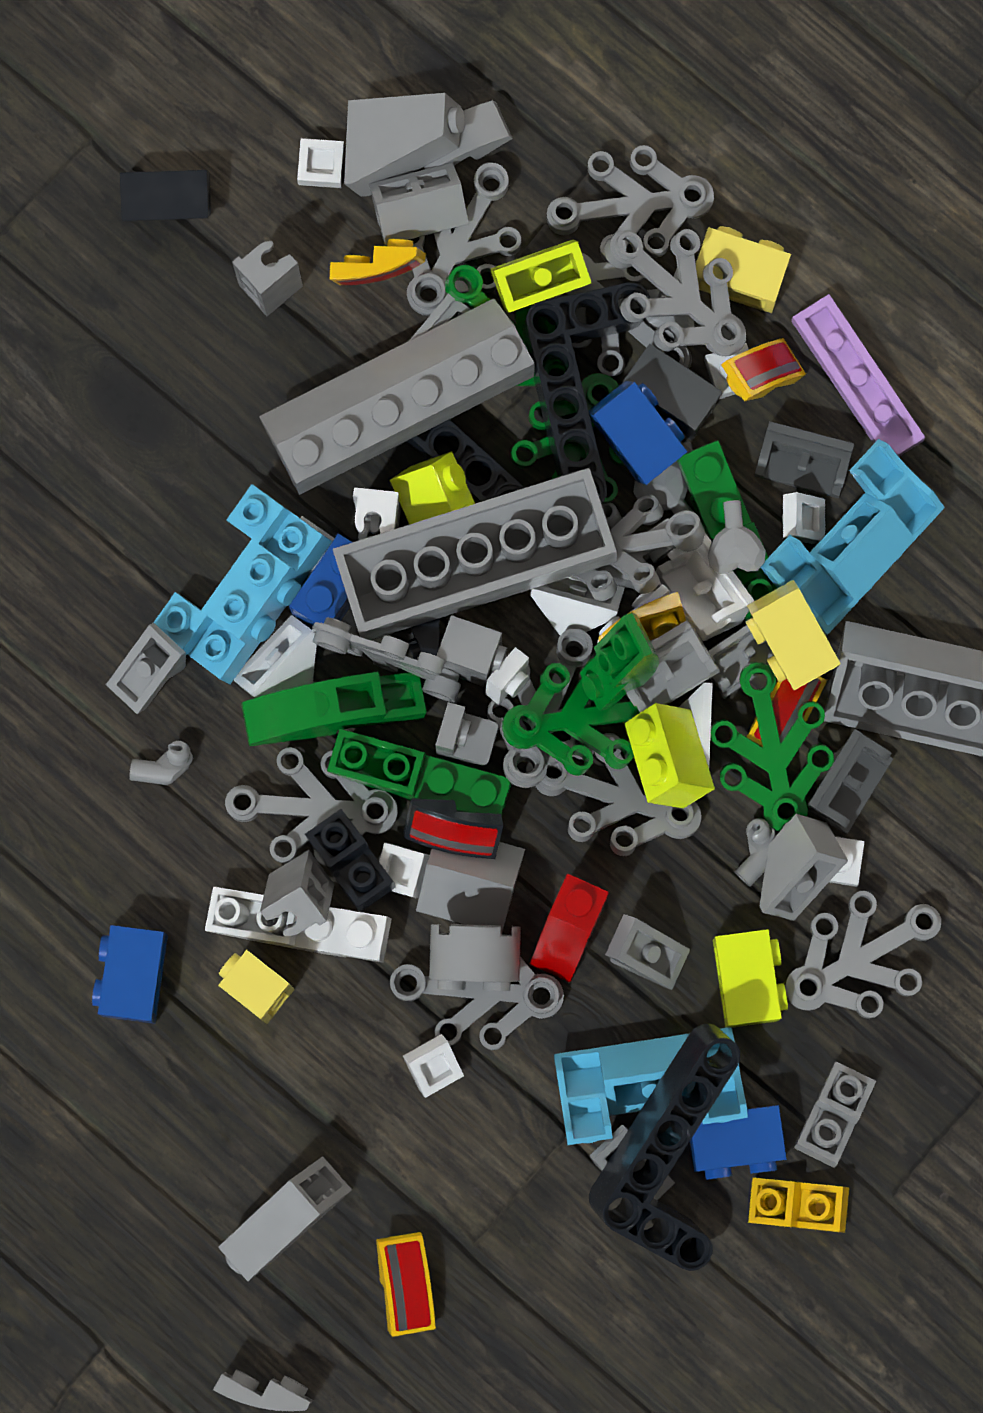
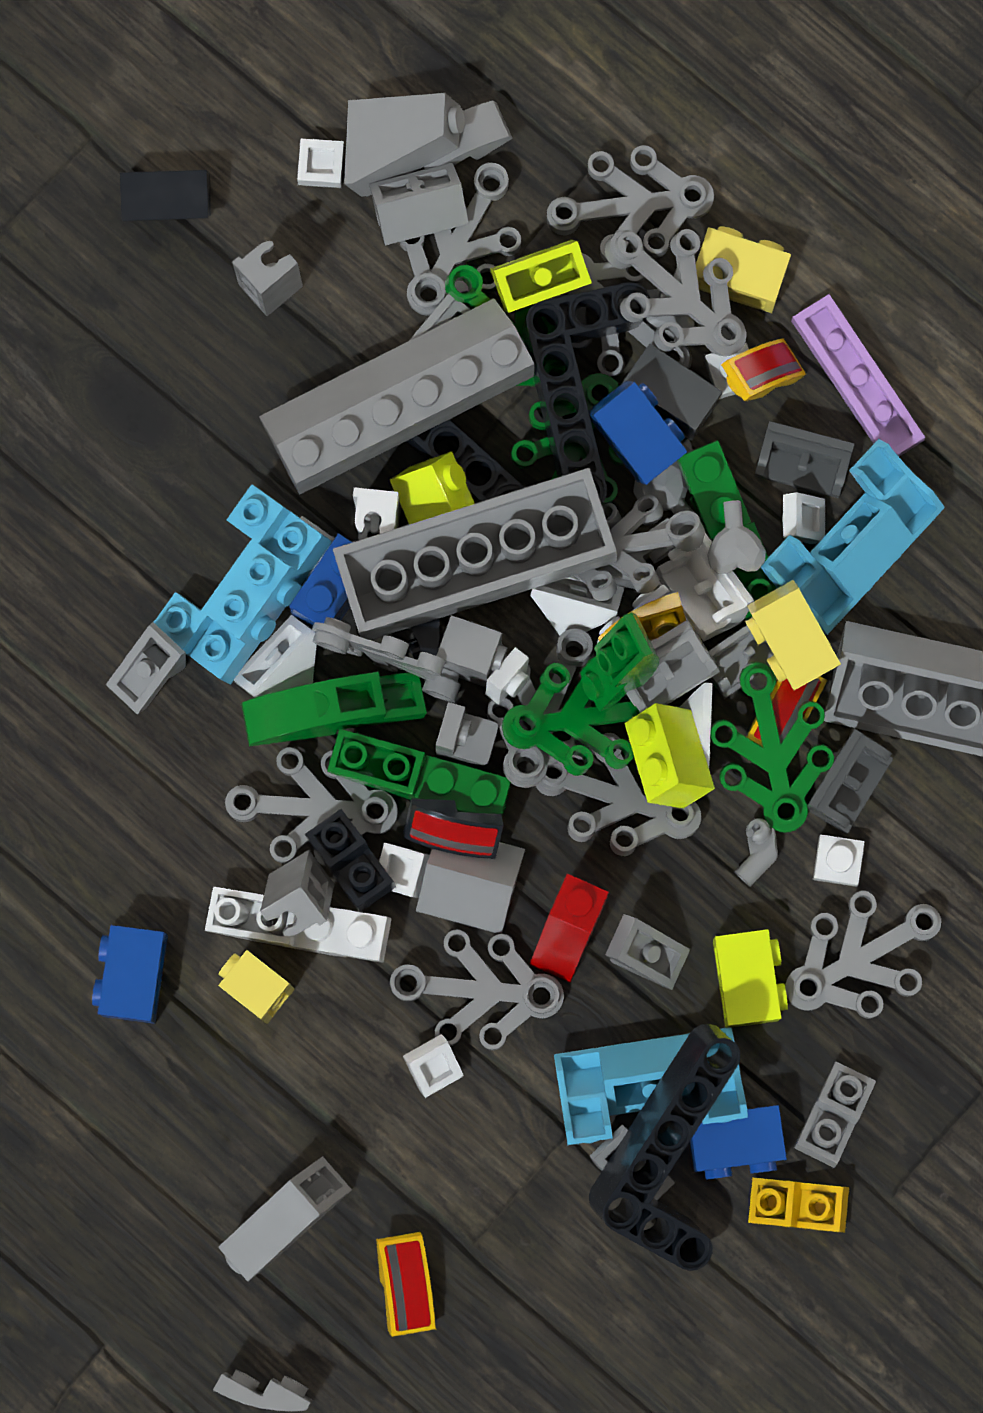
light grey arm [130,741,193,785] -> none
yellow slope [330,239,426,285] -> none
light grey brick [429,924,521,991] -> none
light grey slope [759,814,848,921] -> none

